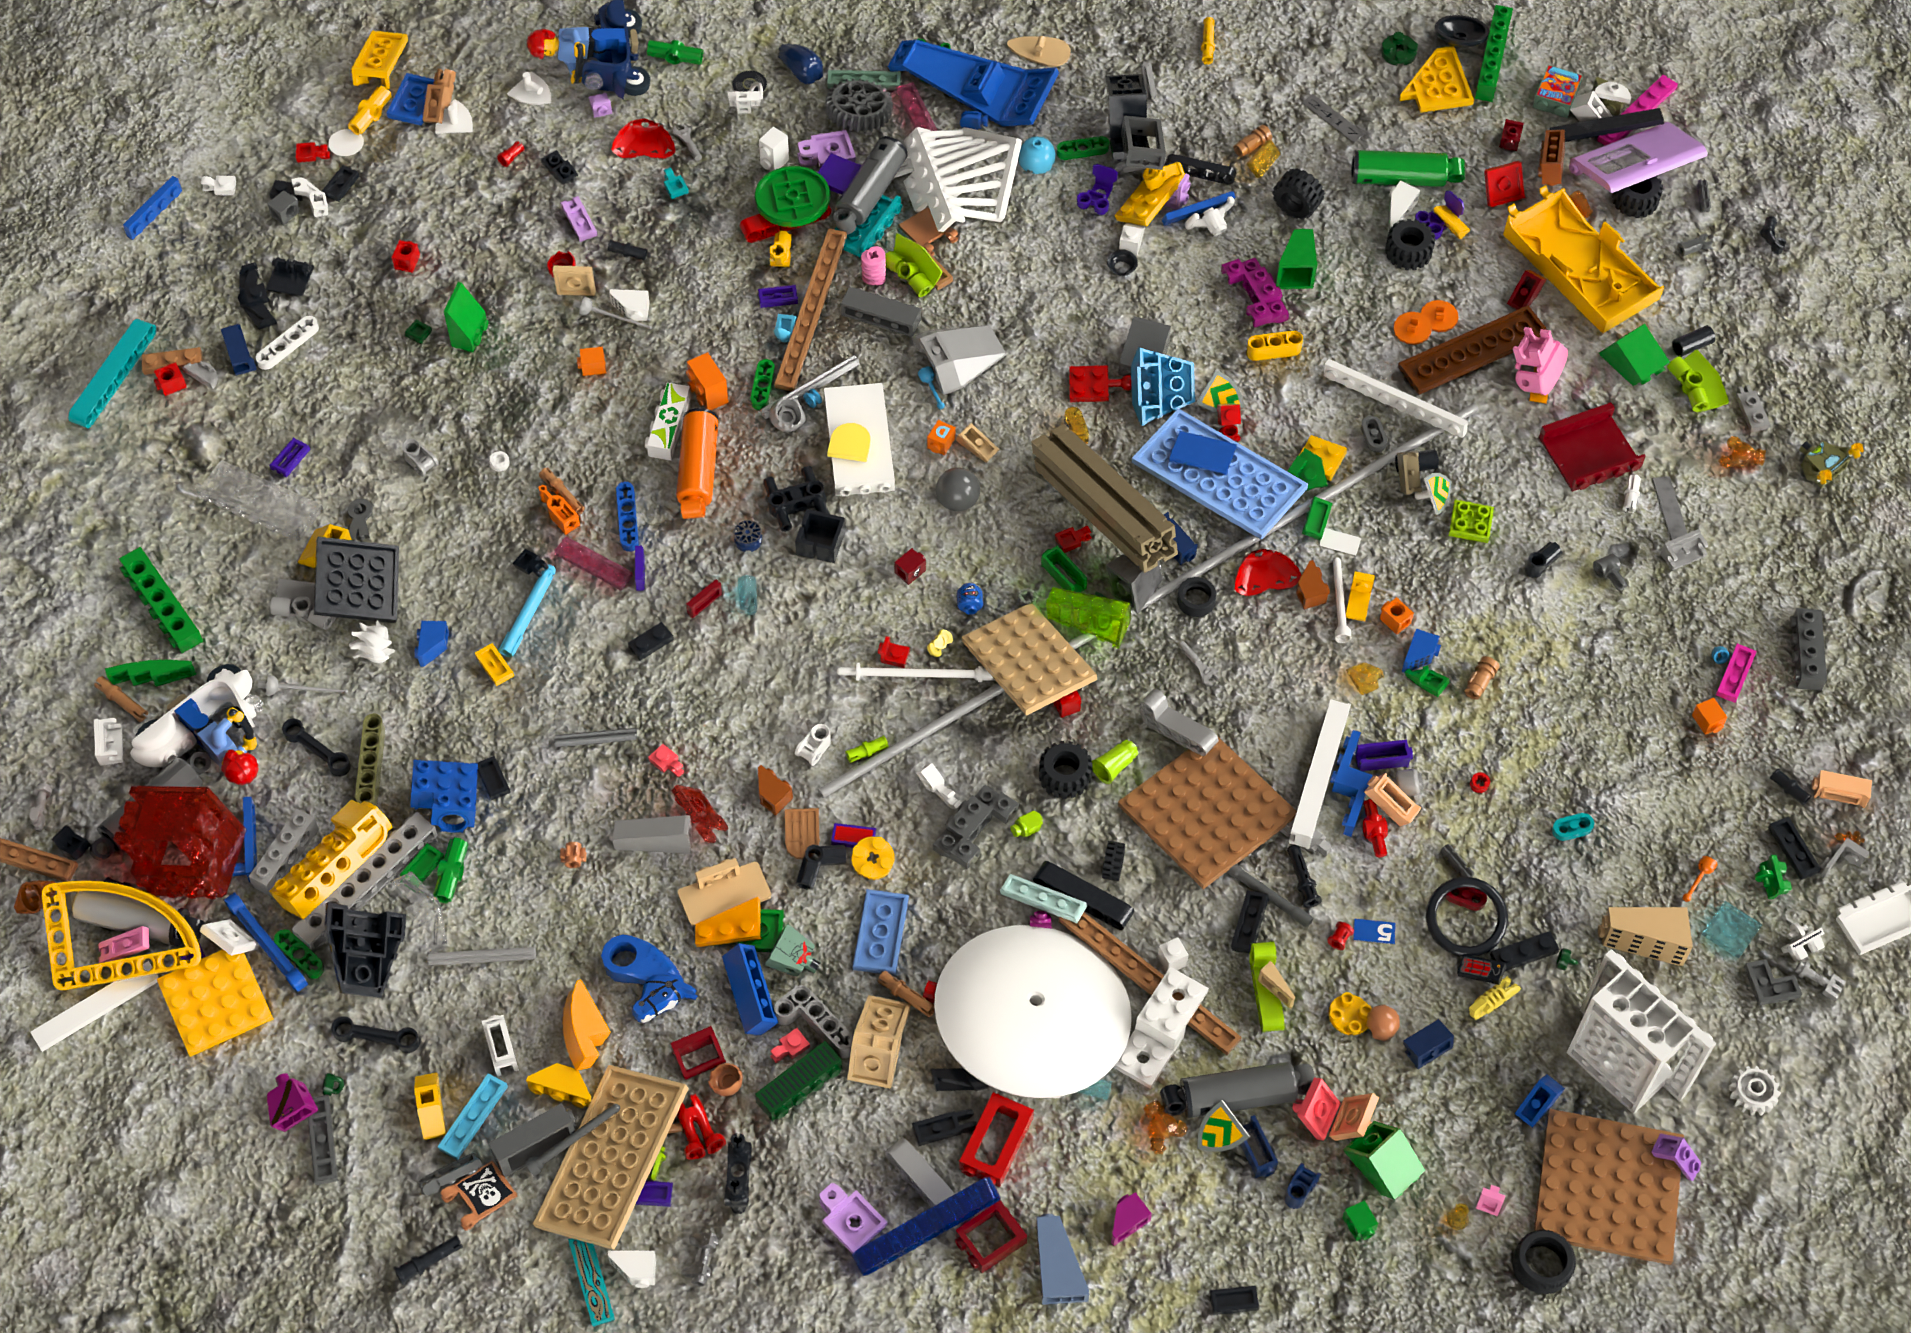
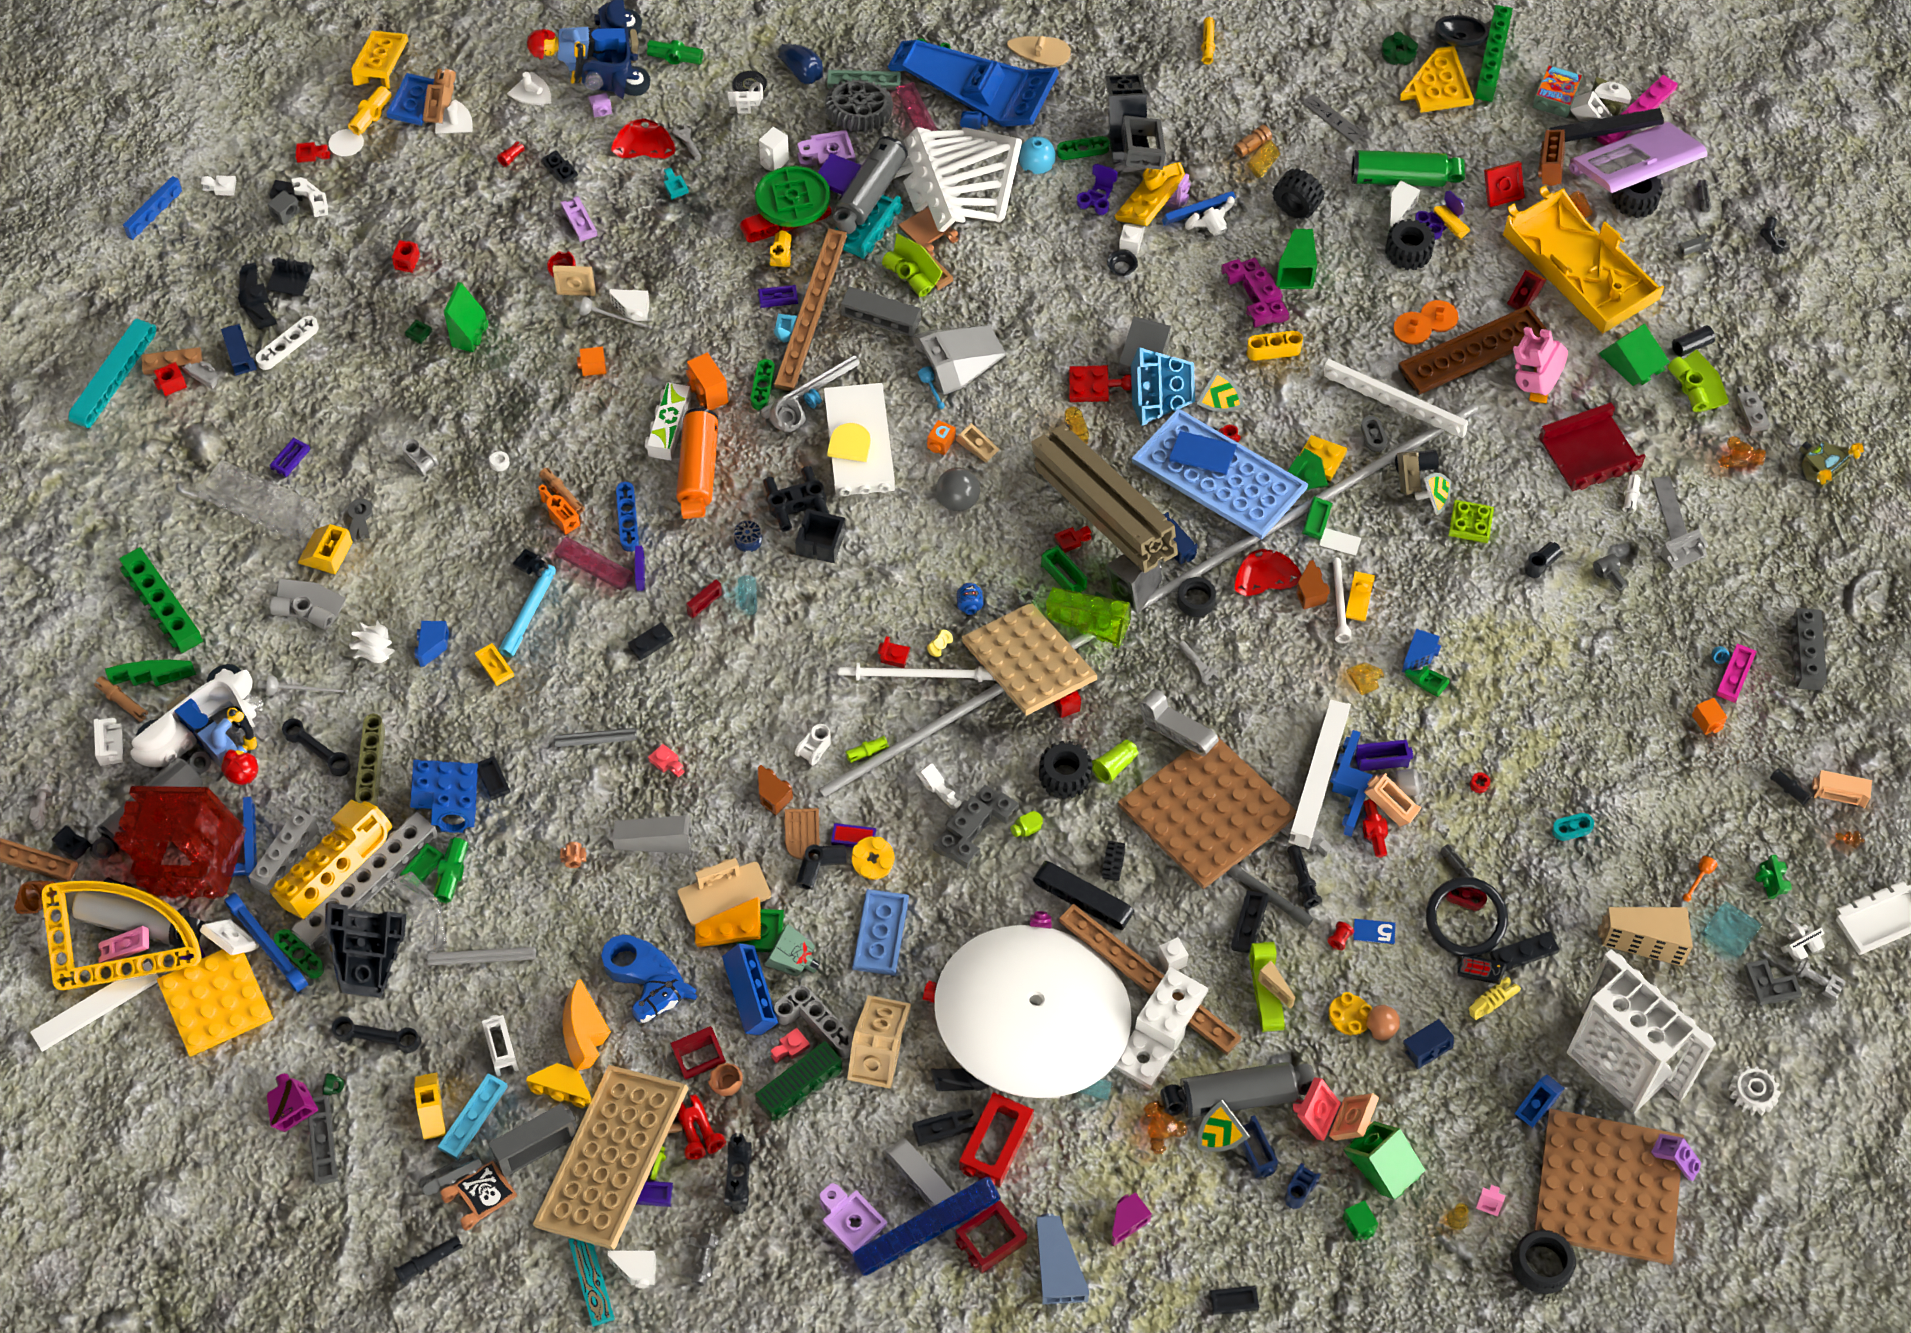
black plate [313,537,399,623] -> none
black plate [322,165,360,202] -> none
dark grey piece [524,1103,620,1177] -> none
black pin [607,239,647,261] -> none
clear red plate [671,785,729,843] -> none
bright pink piece [861,246,886,286] -> none
medium nougat pin [878,971,935,1017] -> none
dark red brick [894,548,926,585] -> none
light aqua tile [1000,874,1087,923] -> none
light grey axle [1141,61,1157,99] -> none
black beam [1164,154,1237,185] -> none
red brick [1217,403,1241,426] -> none
orange brick [1380,597,1414,635] -> none
medium nougat axle [1464,656,1500,700] -> none
dark red brick [1499,119,1524,151] -> none
dark green tile [1556,948,1578,971] -> none
black plate [1768,817,1821,880] -> none
light grey bracket [1820,838,1869,878] -> none

